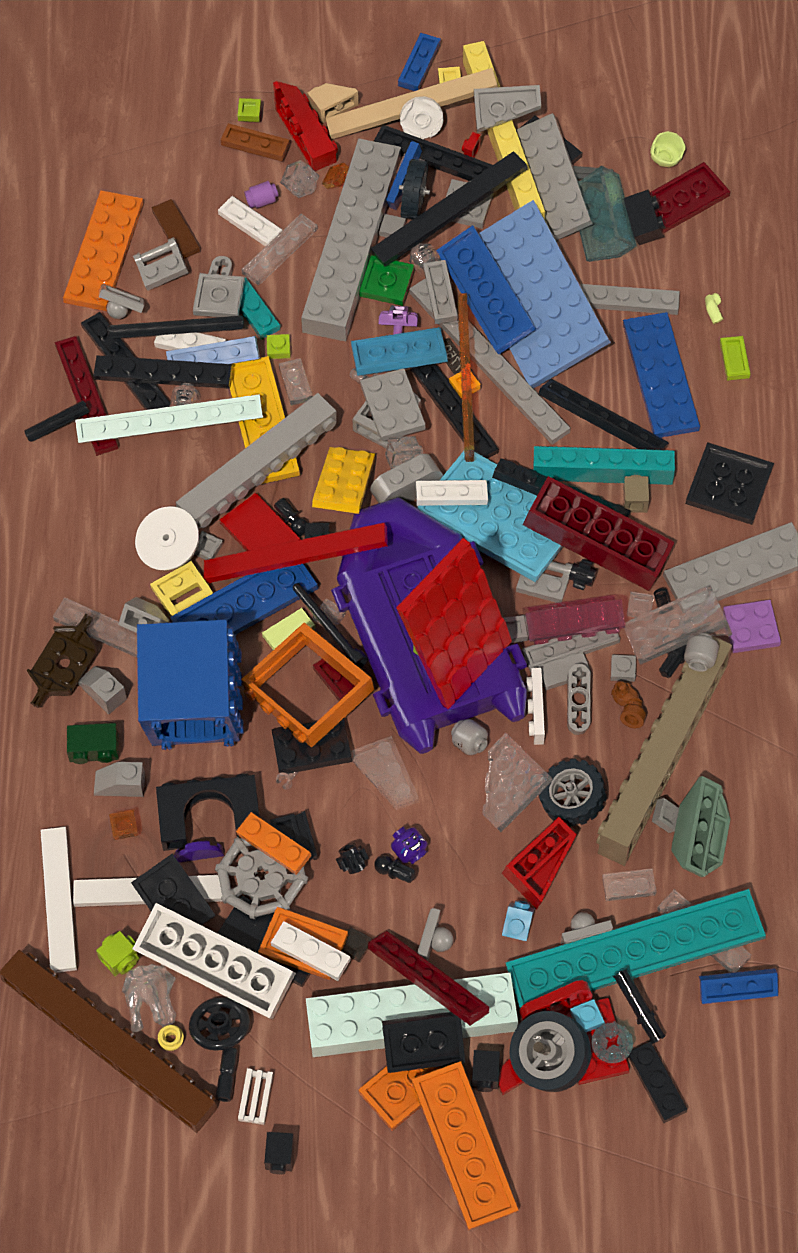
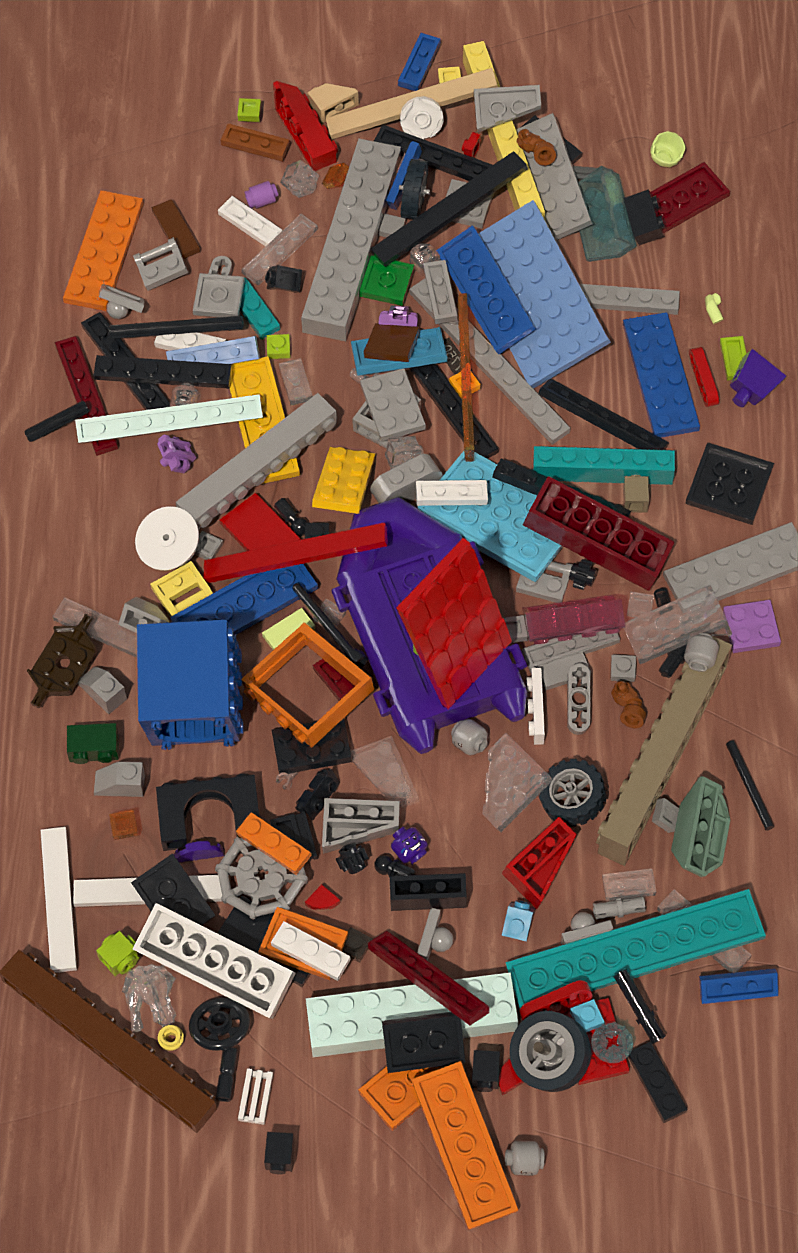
none -> medium lavender piece [157,434,196,473]
none -> black bracket [265,265,302,293]
none -> black hinge [295,768,340,821]
none -> red tile [305,884,340,910]
none -> light grey wedge [322,798,400,854]
none -> reddish brown tile [364,323,420,362]
none -> black brick [389,873,467,911]
none -> light grey head [505,1141,544,1176]
none -> dark orange arm [516,129,556,166]
none -> light grey pin [593,896,646,919]
none -> red beam [689,347,719,407]
none -> black bar [726,740,774,831]
none -> dark purple torso [730,349,786,407]

